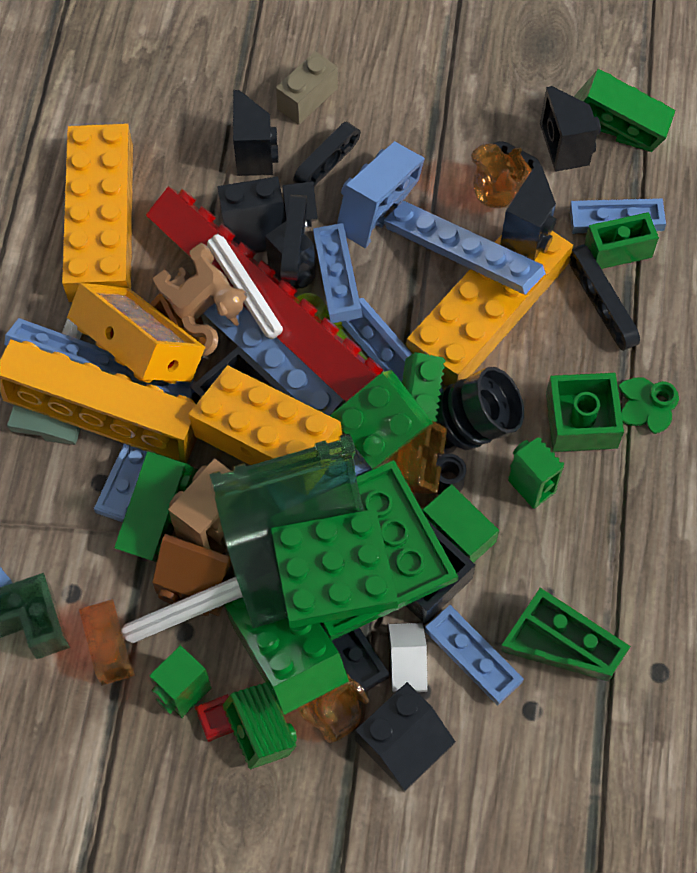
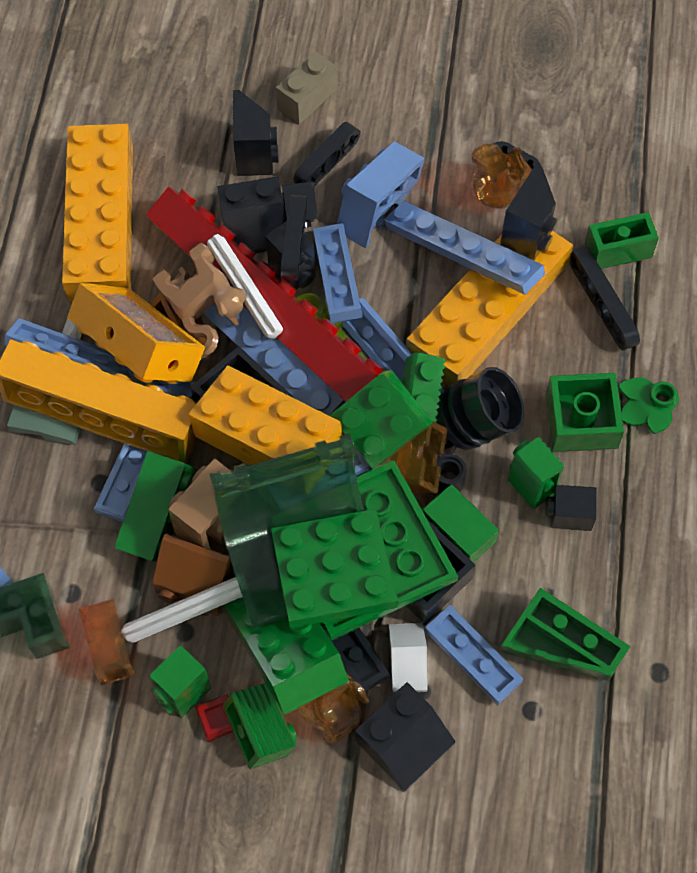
black slope [540,86,601,172] -> none
medium blue plate [570,198,666,234] -> none
green wedge [574,69,676,152] -> none
none -> black brick [546,485,597,531]

